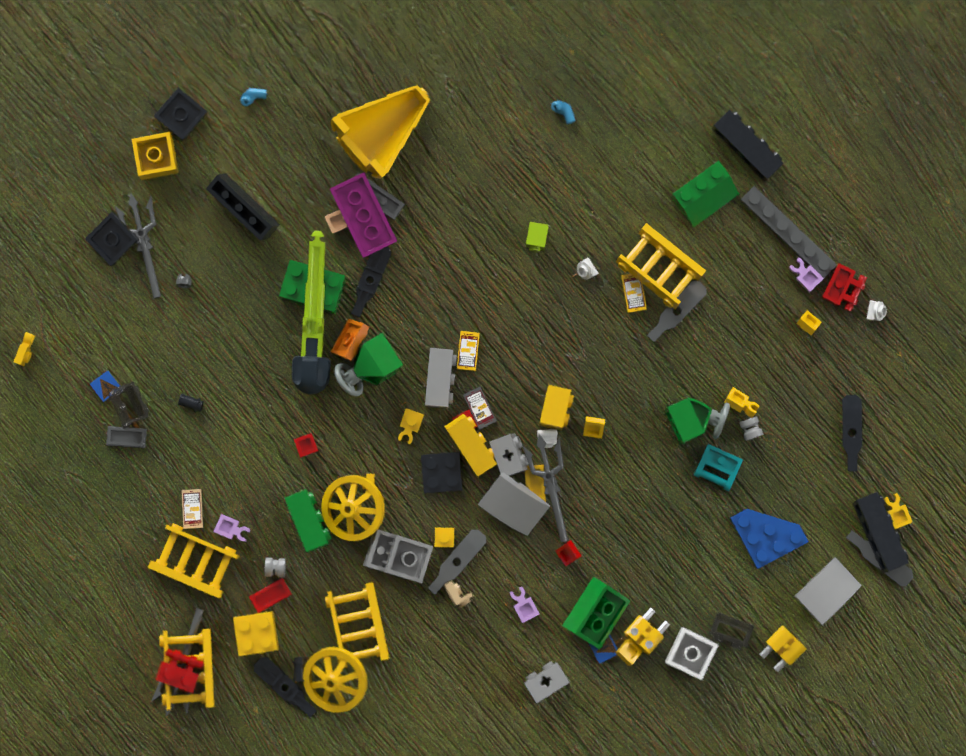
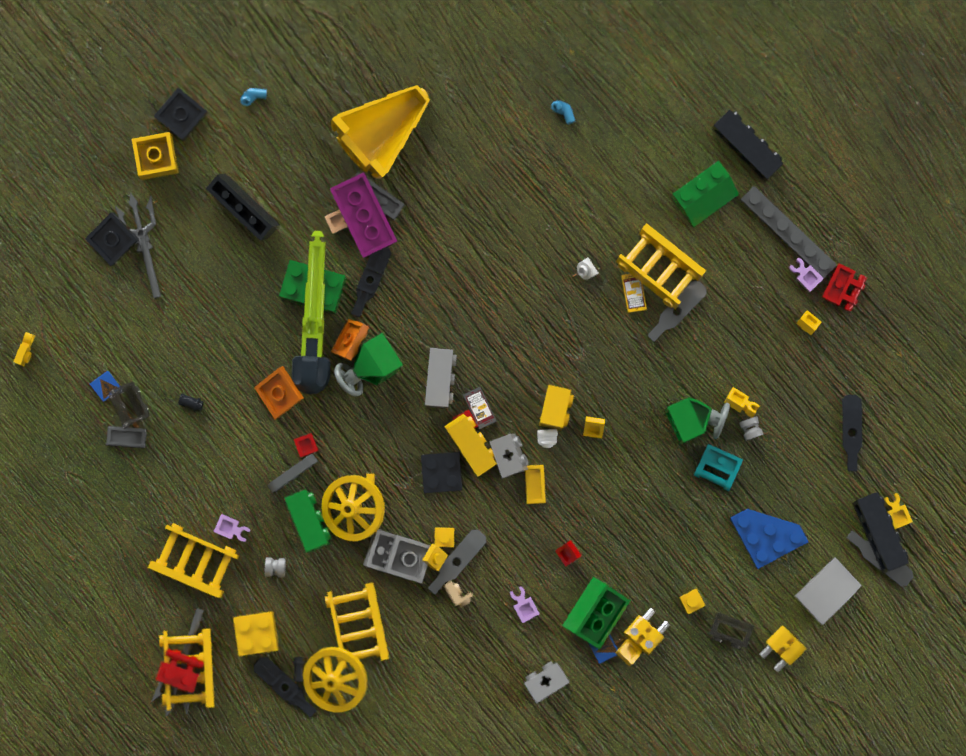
dark grey hinge [176,273,192,288] -> none
tile [182,489,204,529] -> none
red tile [249,578,292,614] -> none
yellow plate [398,408,424,444] -> none
tile [457,331,480,371] -> none
light grey slope [478,472,550,535] -> none
dark grey piece [522,434,568,542] -> none
lime brick [526,222,549,252] -> none
white brick [665,627,718,680] -> none
white plate [867,300,887,321] -> none
none -> orange plate [254,366,304,419]
none -> dark grey beam [267,454,318,494]
none -> yellow plate [422,544,448,572]
none -> yellow plate [679,588,706,615]

